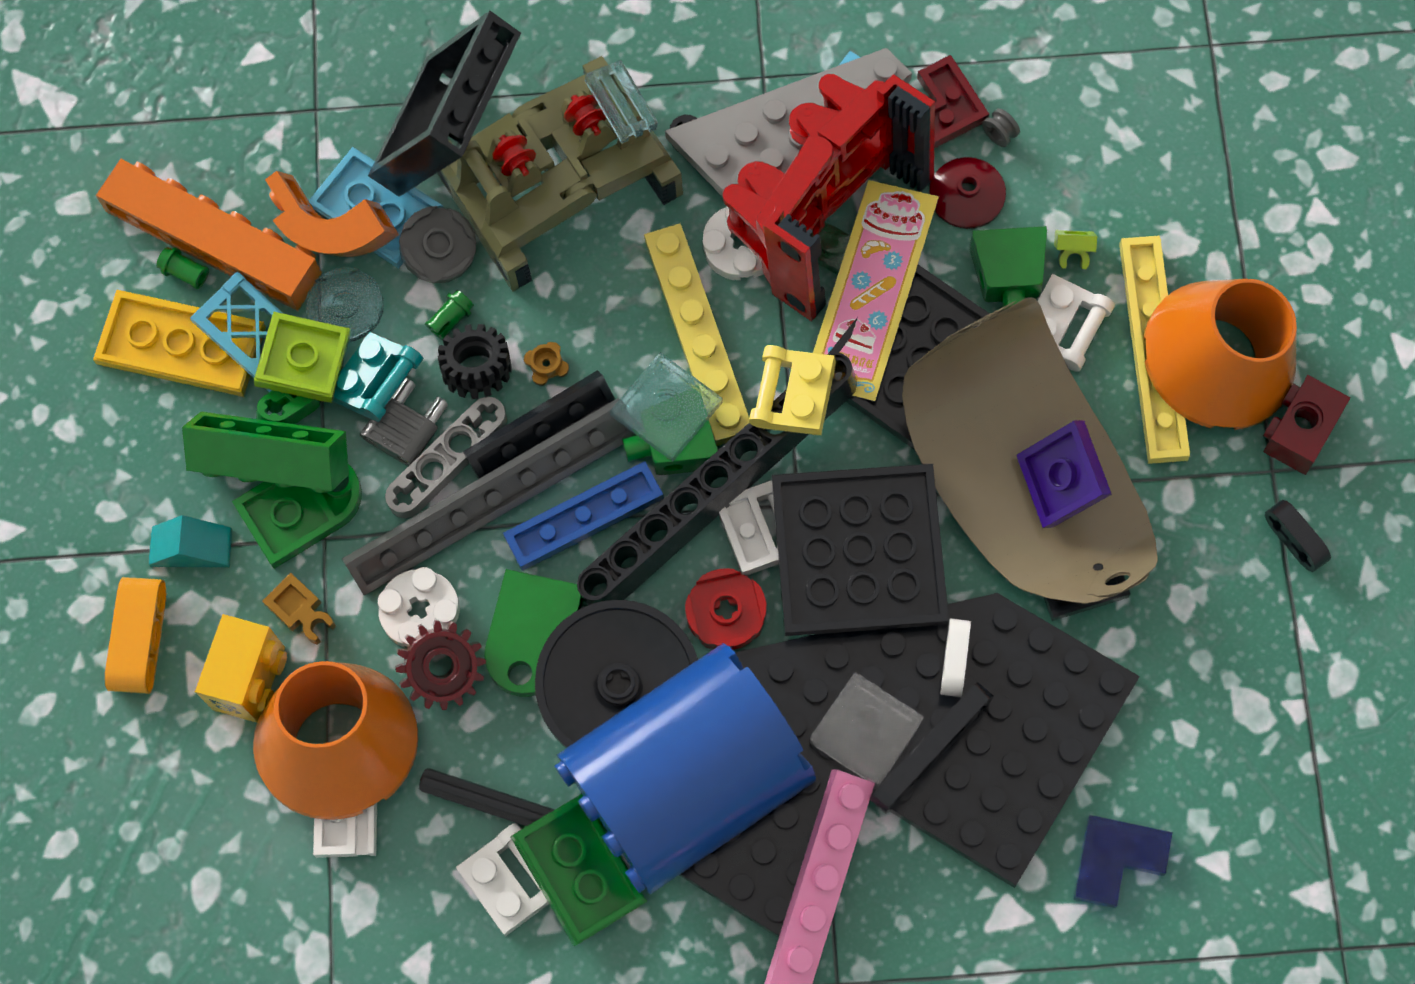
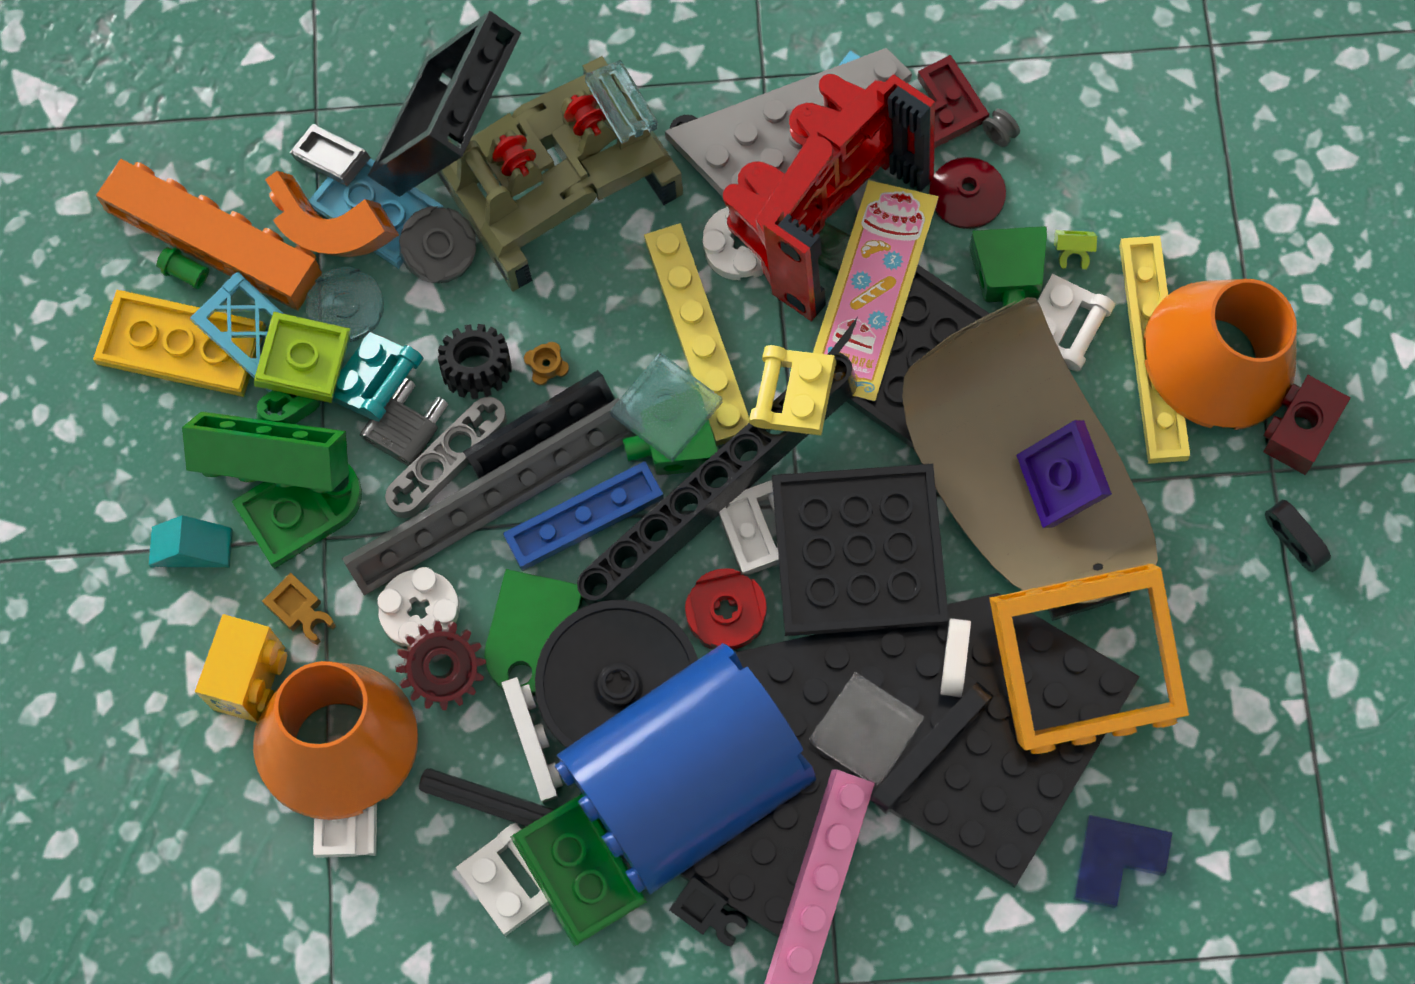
light orange beam [105,577,167,694] -> none
green pin [425,290,474,340] -> none
none -> tile [290,124,370,186]
none -> white plate [501,677,563,803]
none -> black plate [669,873,748,947]
none -> light orange window [989,564,1189,754]

